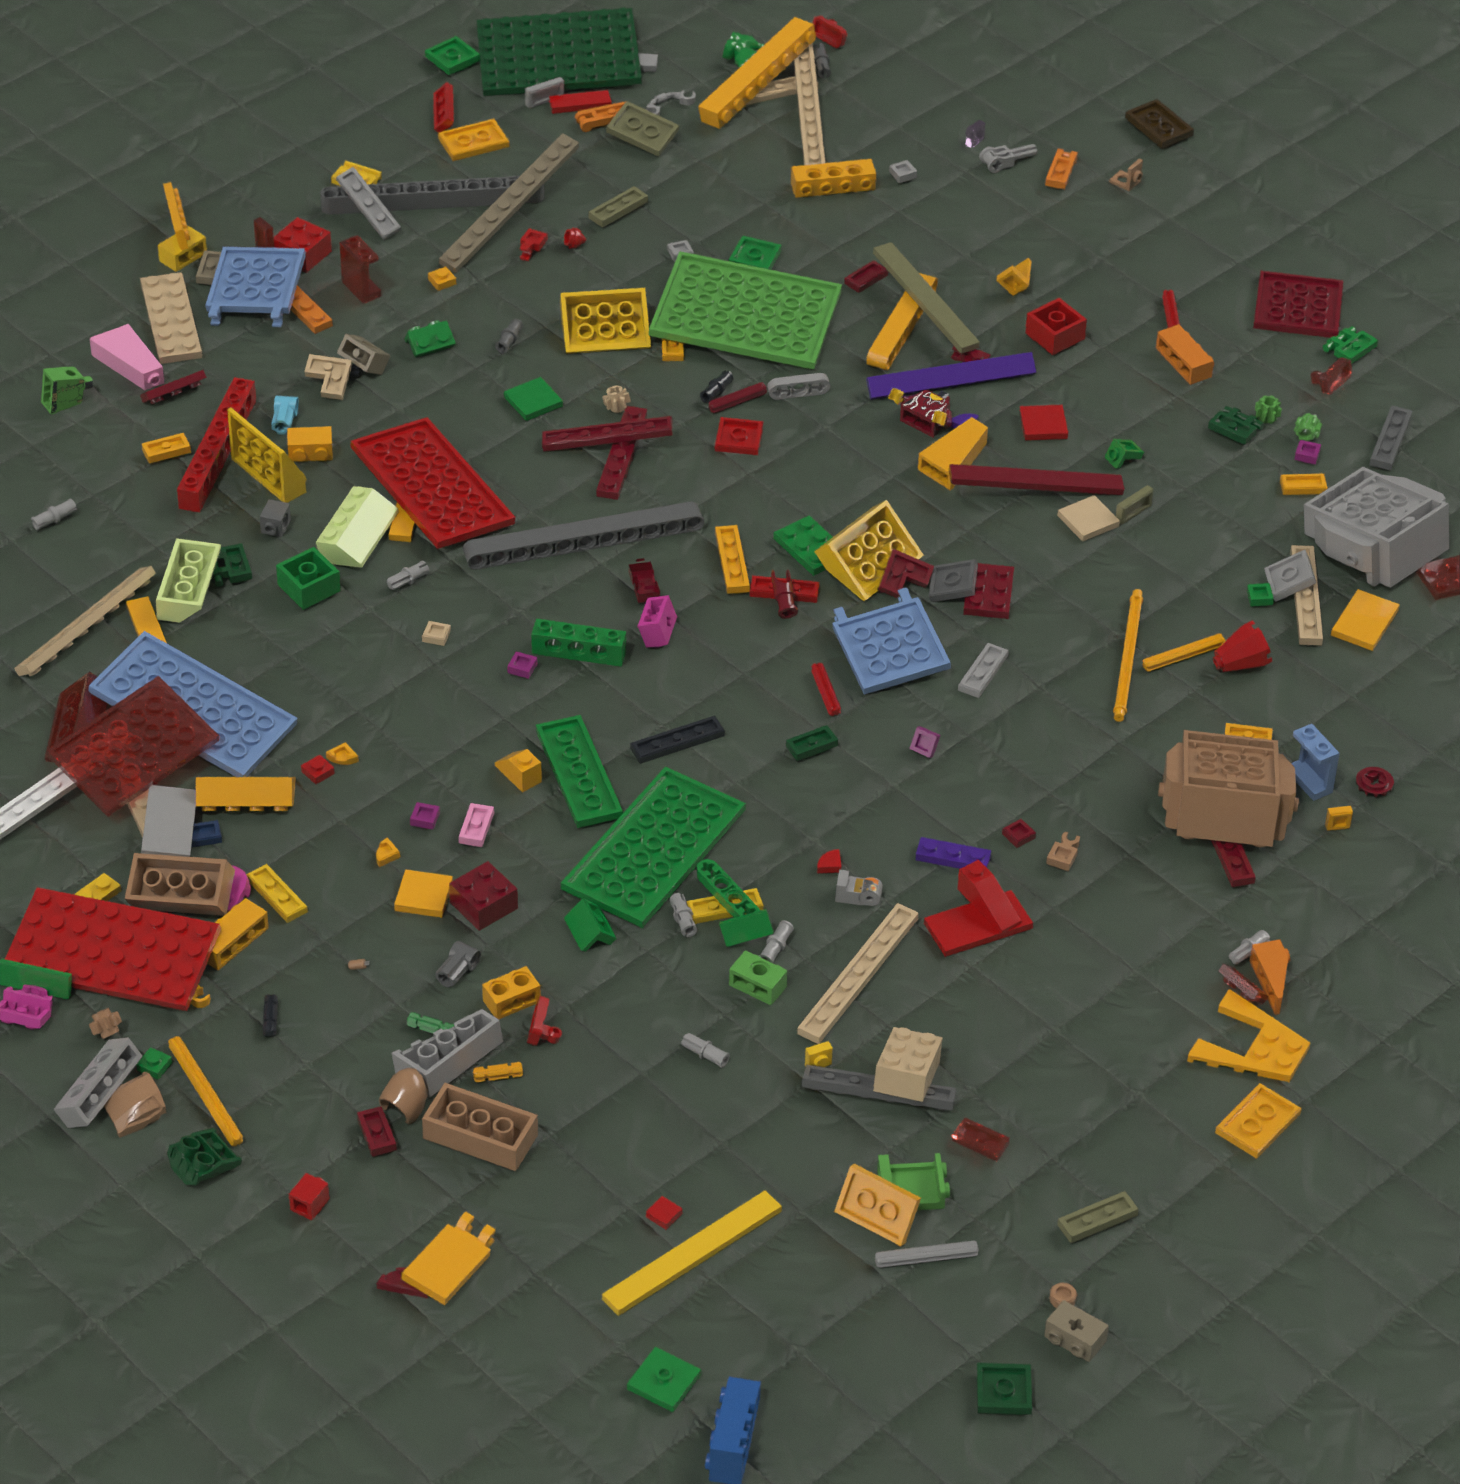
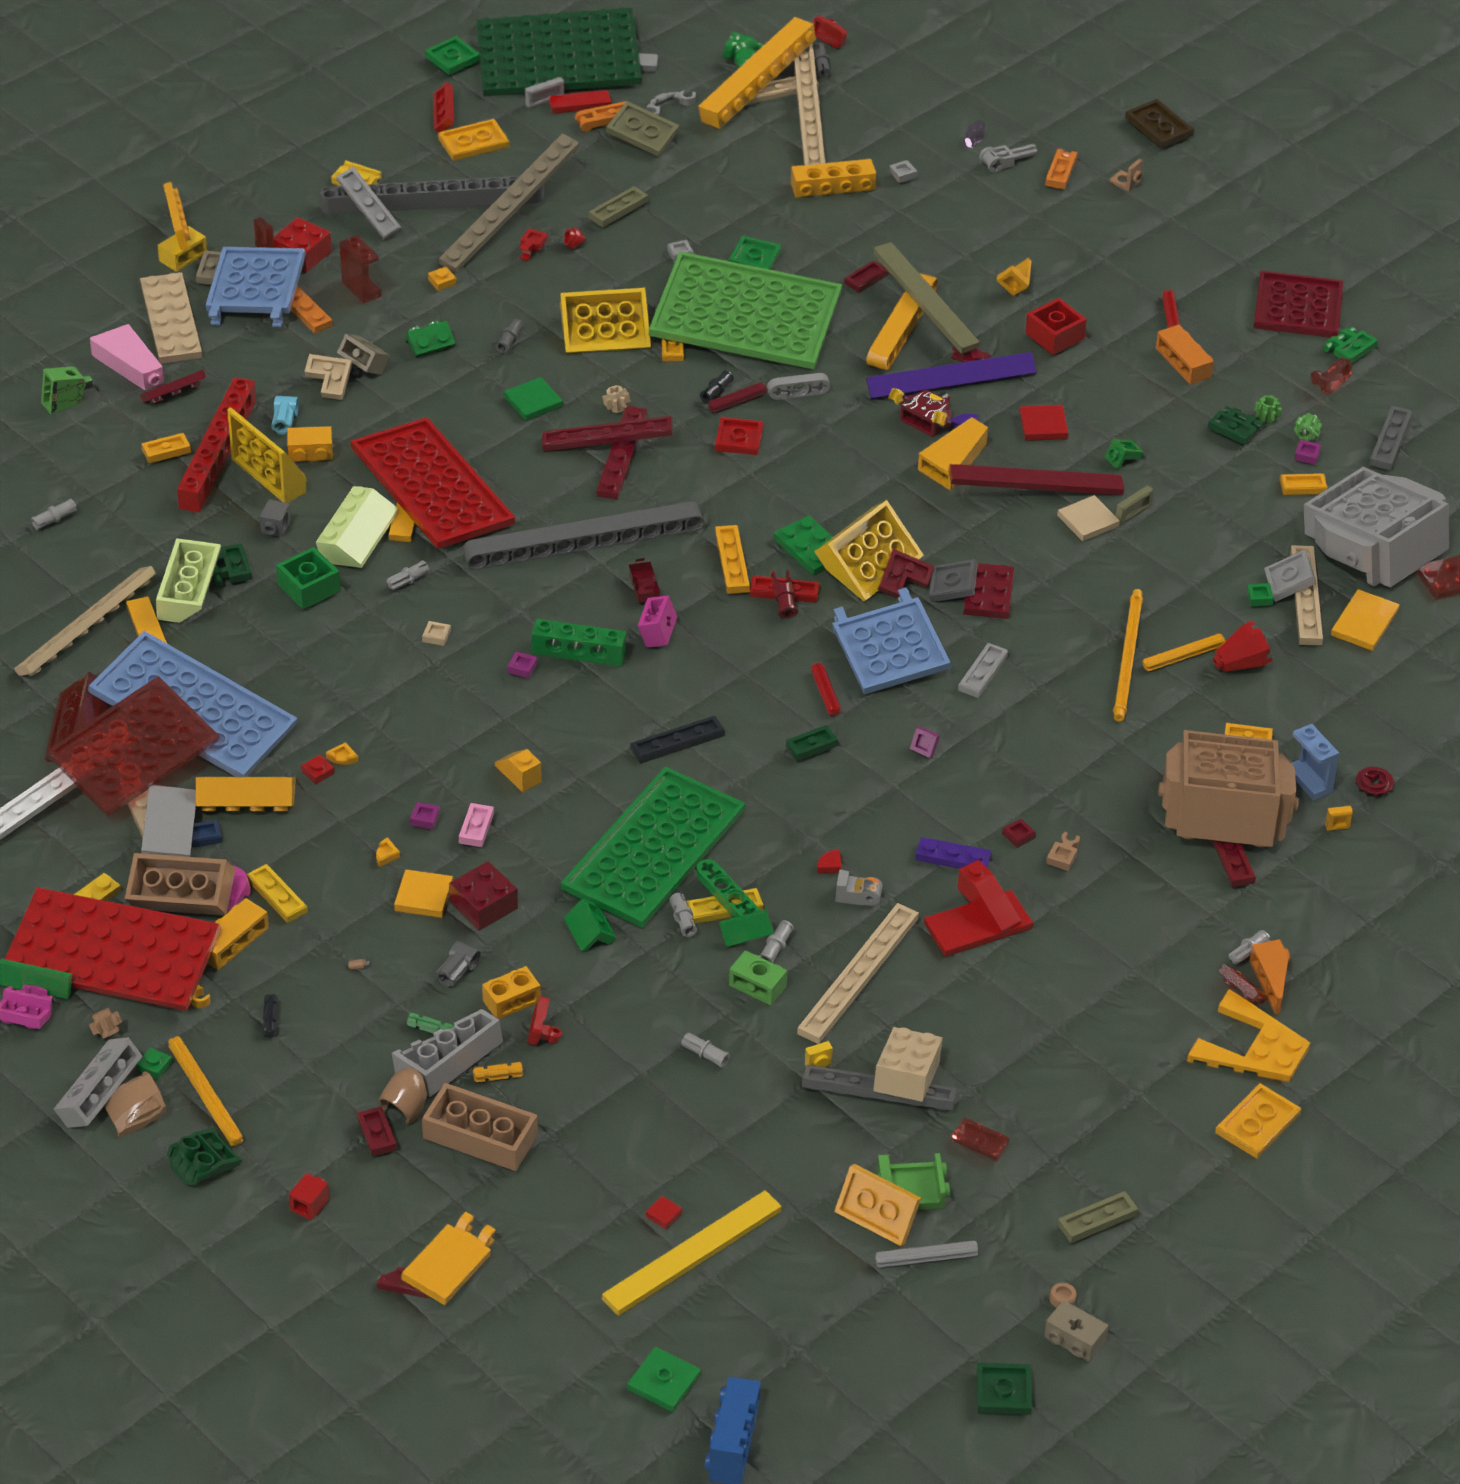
green plate [536,715,623,828] -> none

